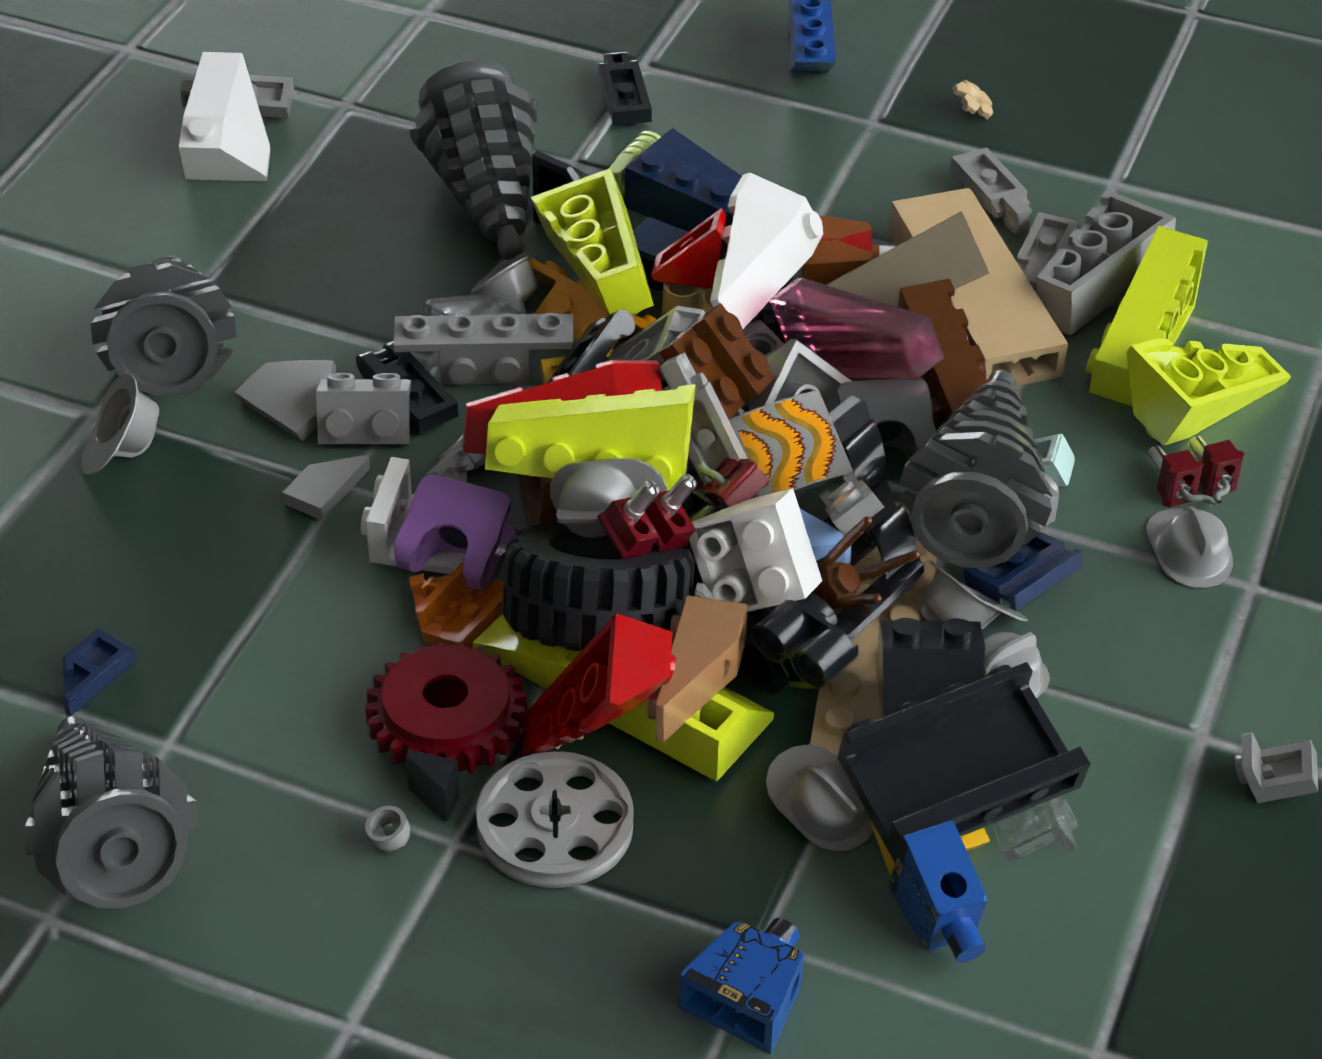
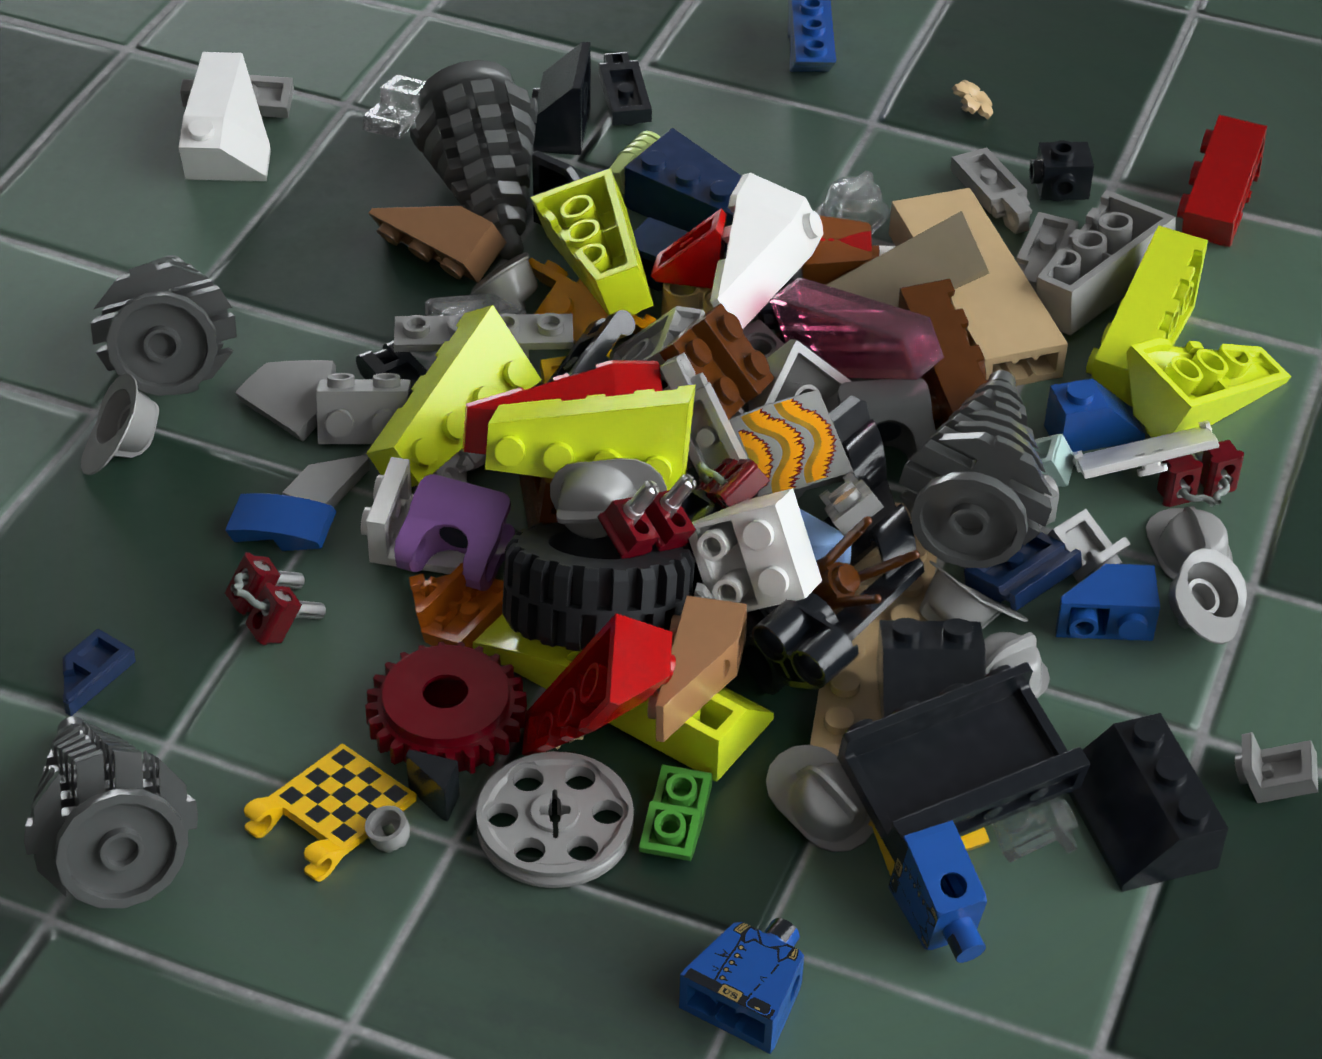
none -> blue slope [225,493,337,551]
none -> dark red piece [225,552,326,645]
none -> yellow flag [244,743,417,882]
none -> clear slope [363,75,426,139]
none -> neon yellow wedge [366,305,542,487]
none -> medium nougat slope [369,206,507,283]
none -> black slope [532,42,591,155]
none -> bright green slope [639,764,713,861]
none -> clear piece [814,171,890,235]
none -> black brick [1029,140,1094,201]
none -> blue slope [1044,378,1146,452]
none -> light grey bracket [1047,509,1131,582]
none -> blue slope [1055,564,1160,641]
none -> black slope [1068,713,1228,892]
none -> white door [1072,420,1219,479]
none -> light grey piece [1168,548,1247,644]
none -> red wedge [1177,115,1267,248]

